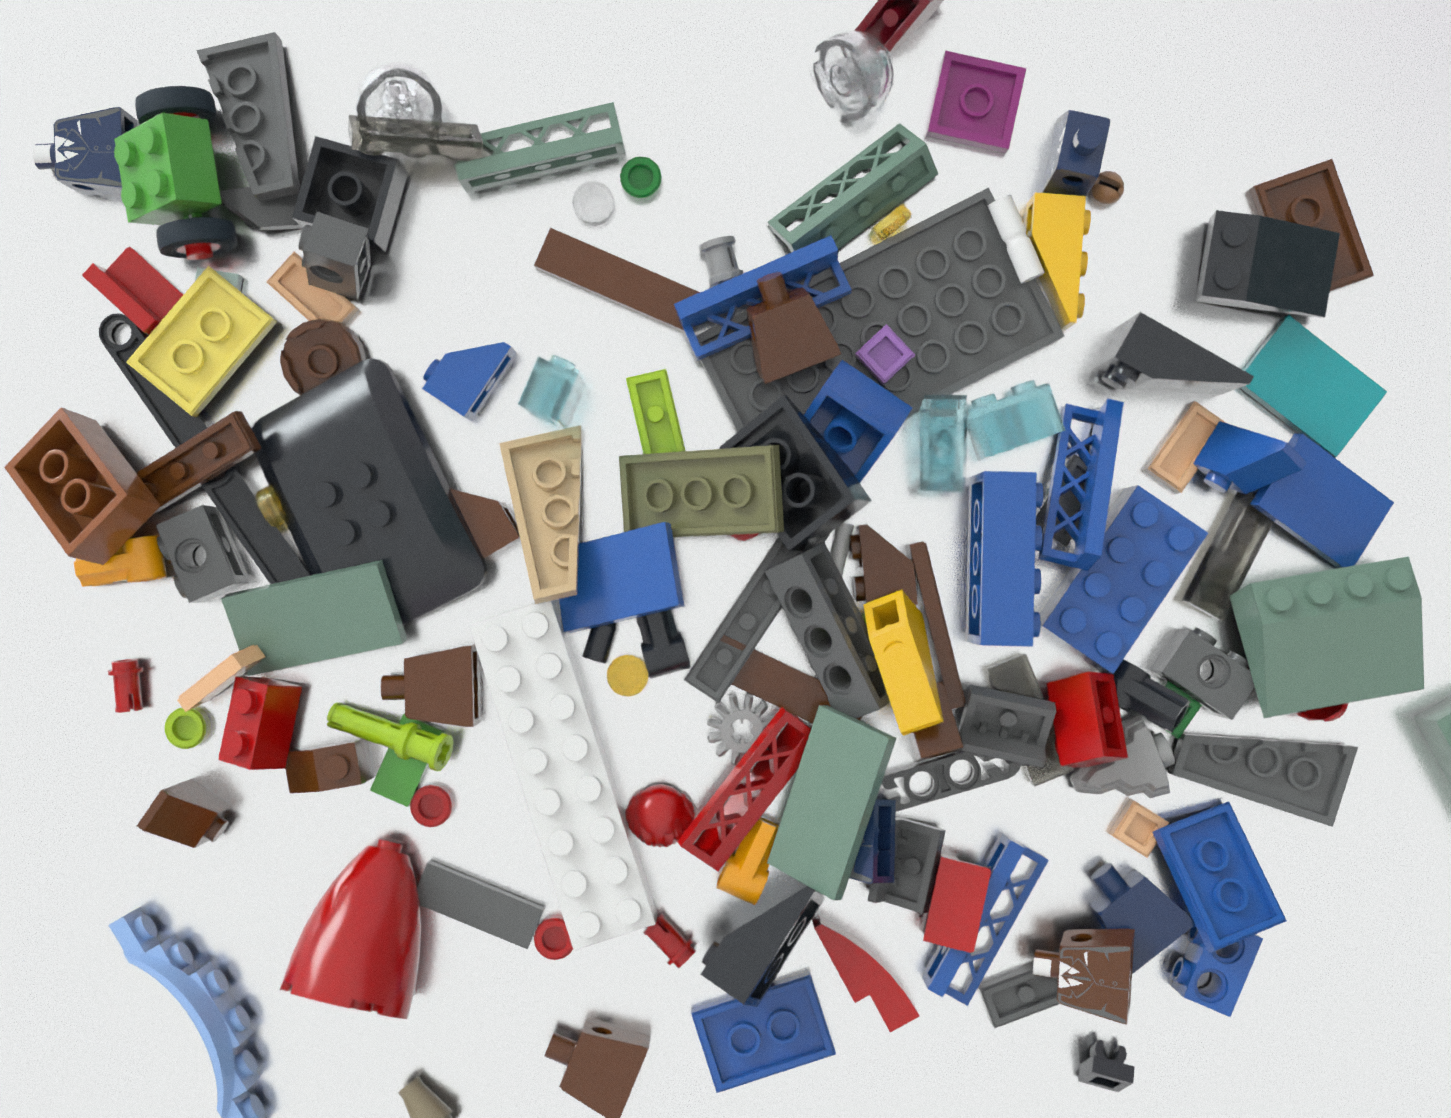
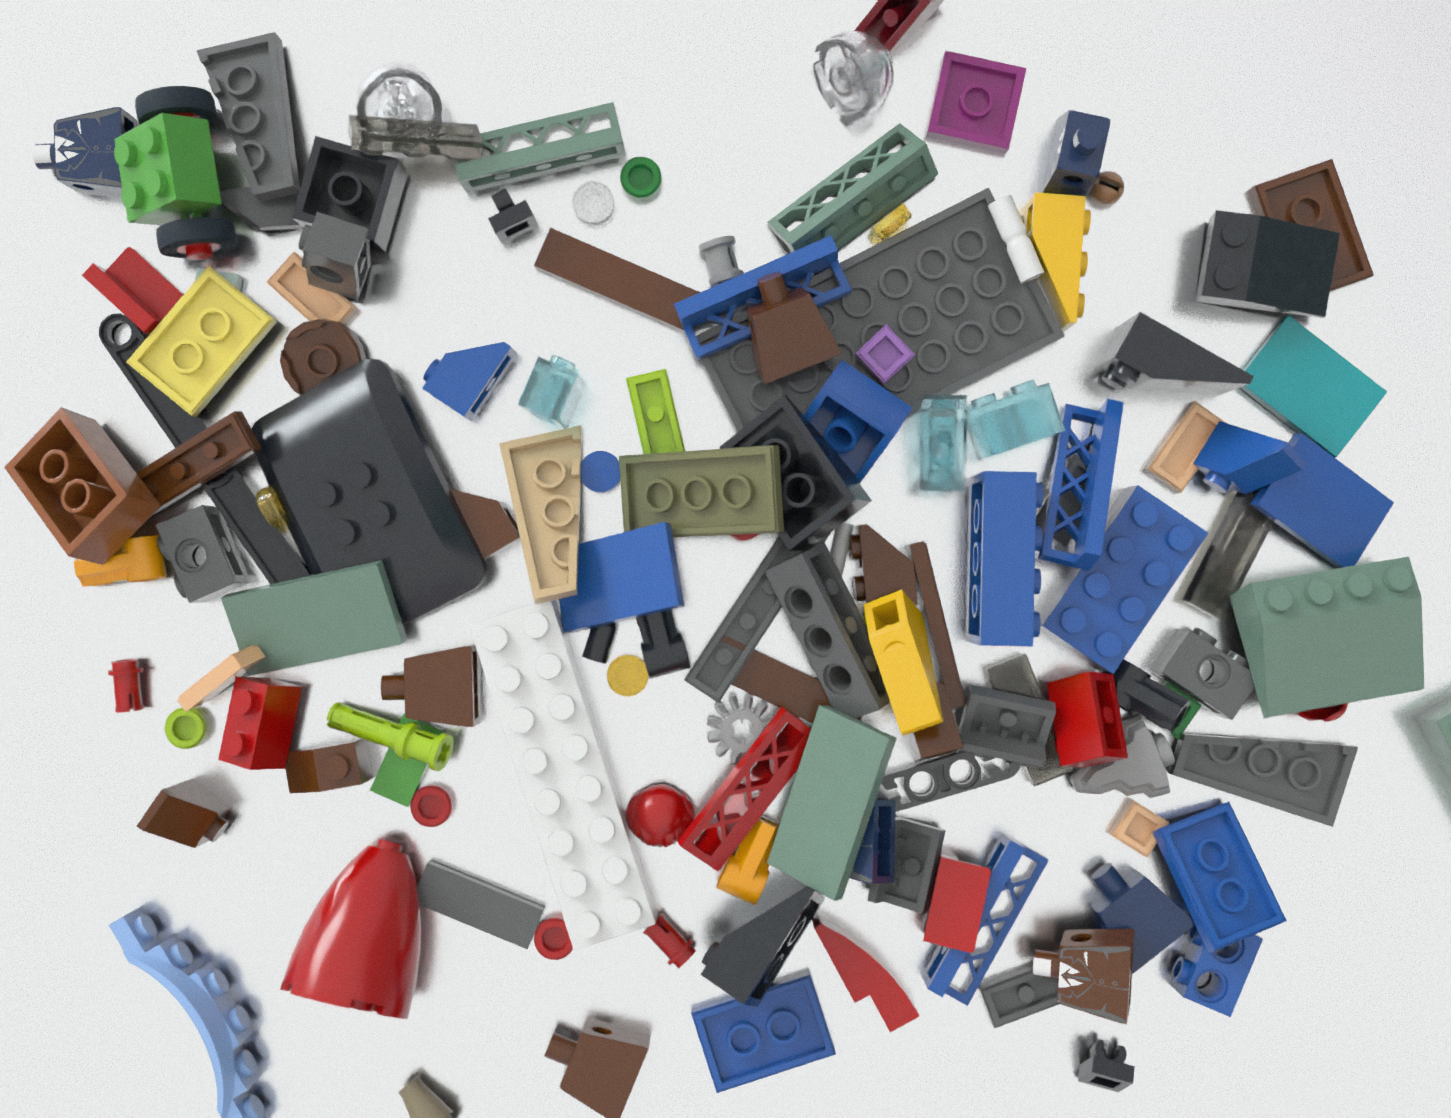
none -> black tile [488,189,538,243]
none -> blue tile [581,451,620,493]

